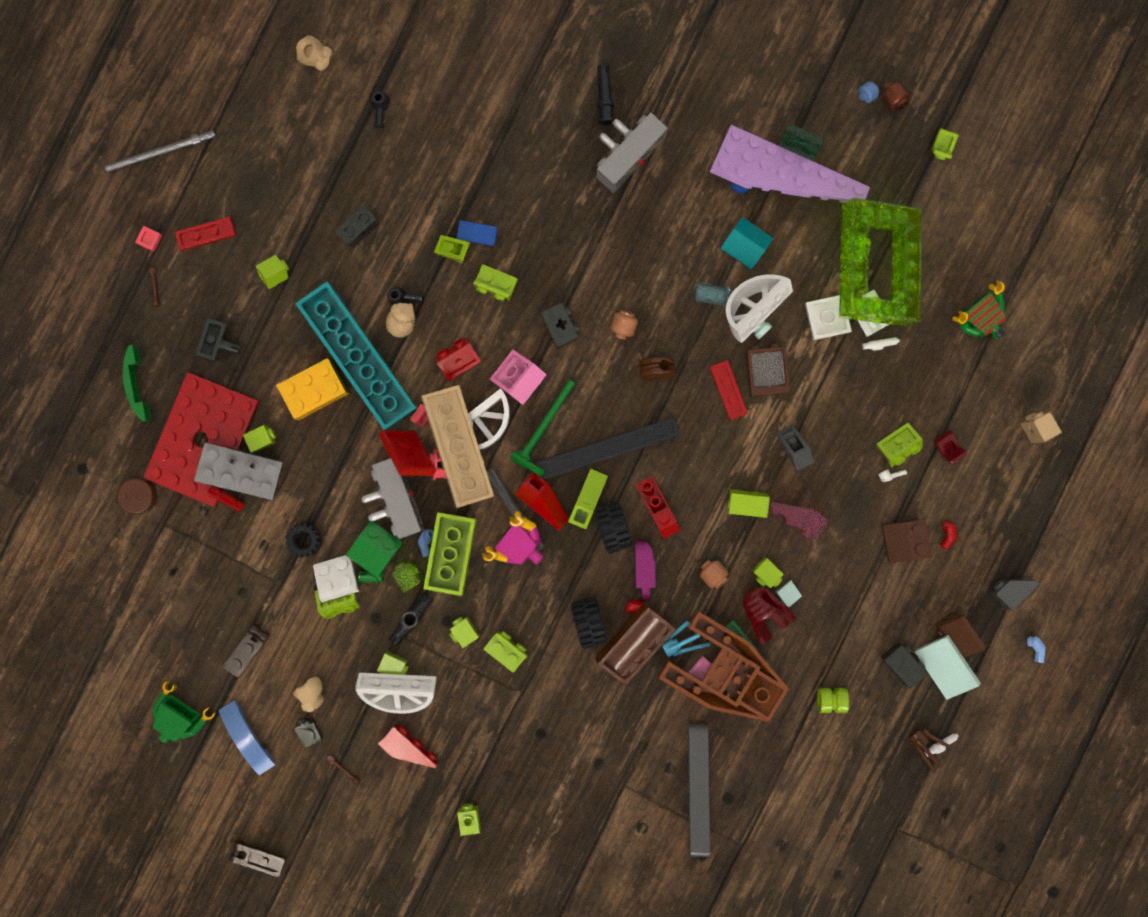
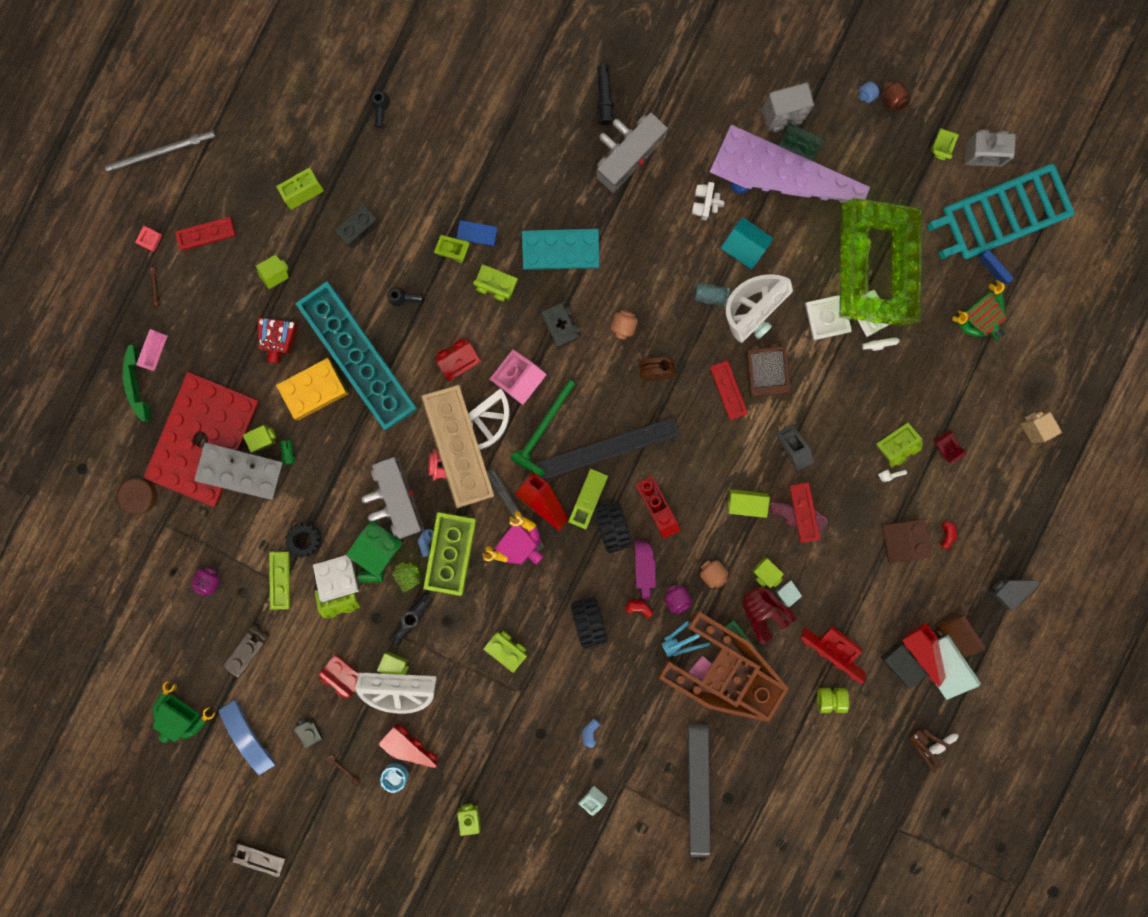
pearl dark grey brick [195,318,240,362] -> none
red axle [208,486,245,512] -> none
tan hair [293,676,324,712] -> none
tan hair [296,35,332,71] -> none
red tile [379,430,436,475] -> none
tan hair [386,303,415,338] -> none
coral tile [410,404,428,428] -> none
lime brick [450,617,480,648] -> none
reddish brown slope [595,602,676,685] -> none
light blue arm [1027,636,1046,663] -> none
none -> bright pink tile [136,329,168,371]
none -> magenta head [191,567,220,597]
none -> torso [258,318,299,364]
none -> lime tile [269,551,290,609]
none -> lime hinge [276,167,324,210]
none -> green pin [279,440,296,465]
none -> bracket [318,654,359,699]
none -> medium azure wheel [381,761,409,793]
none -> teal plate [522,229,599,270]
none -> light aqua slope [578,786,607,816]
none -> medium blue arm [582,718,601,748]
none -> magenta head [664,585,693,615]
none -> white hips [692,182,725,221]
none -> light grey brick [761,83,814,132]
none -> red tile [789,482,820,543]
none -> red bracket [800,626,866,684]
none -> red slope [902,622,946,687]
none -> teal bar [926,164,1075,260]
none -> light grey hinge [964,130,1015,167]
none -> blue tile [978,250,1013,285]

